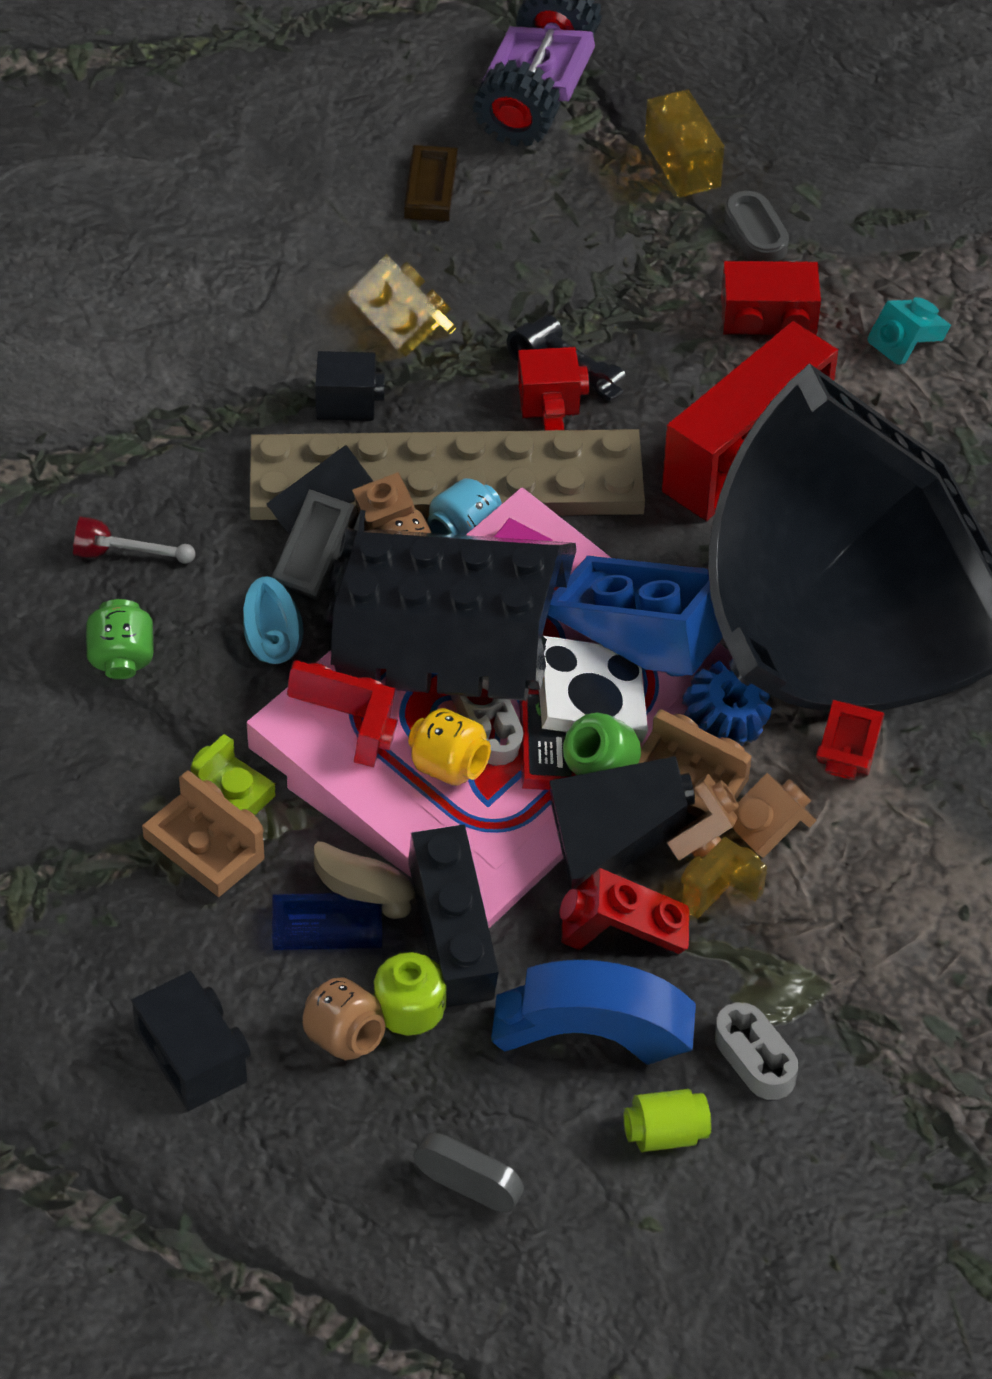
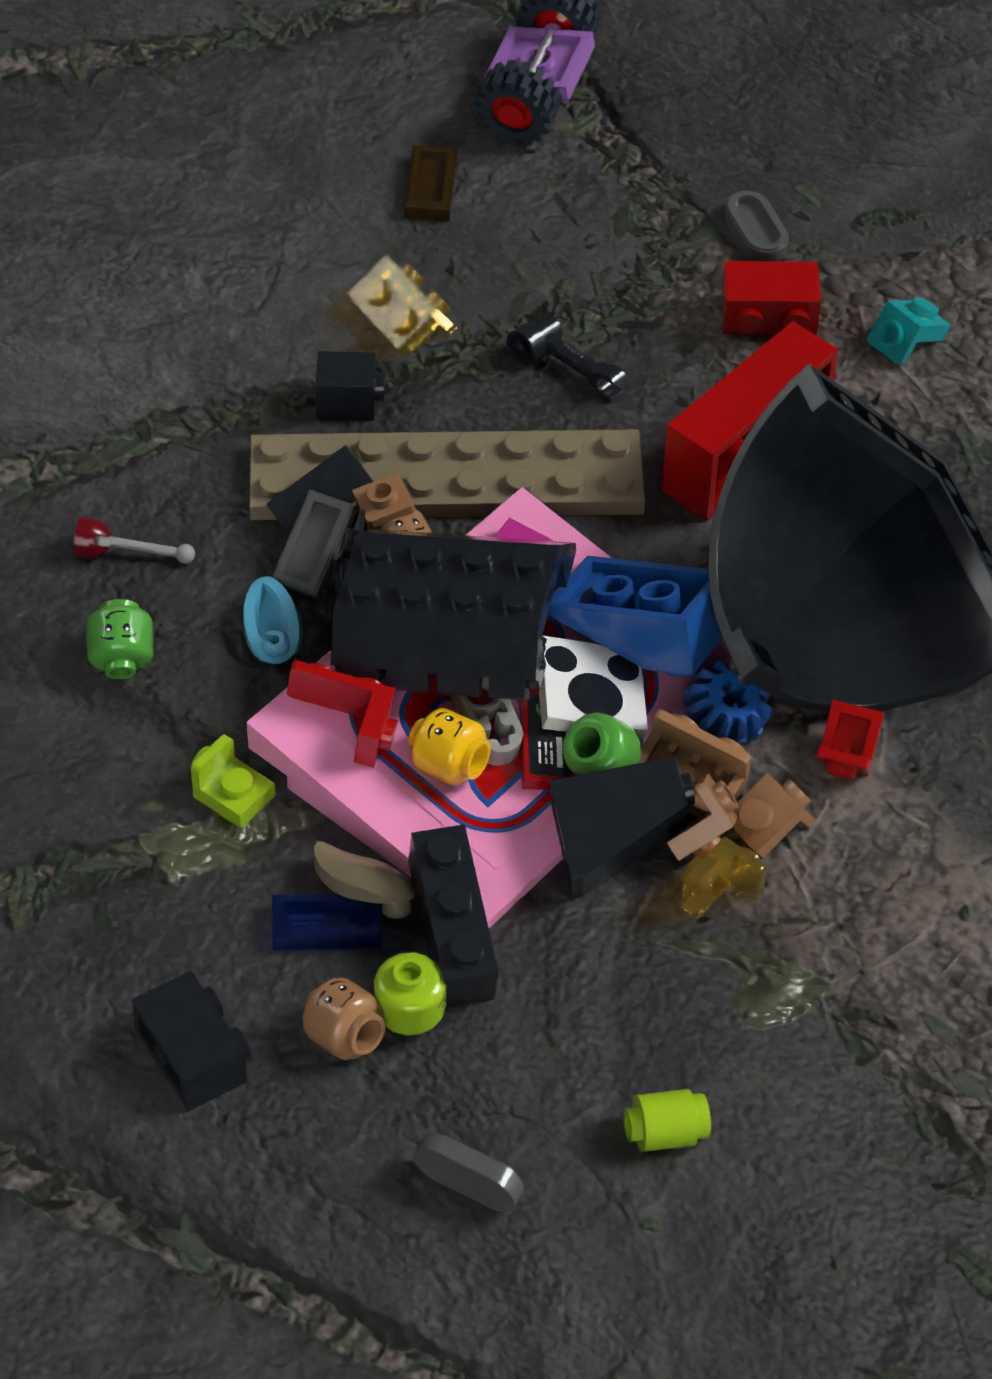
medium nougat bracket [142,770,265,897] -> none
medium azure head [427,478,502,535] -> none
blue arch [491,960,696,1065] -> none
red brick [518,347,589,430] -> none
red bracket [560,868,689,954] -> none
clear yellow brick [644,89,725,198] -> none
light grey beam [715,1002,798,1100] -> none

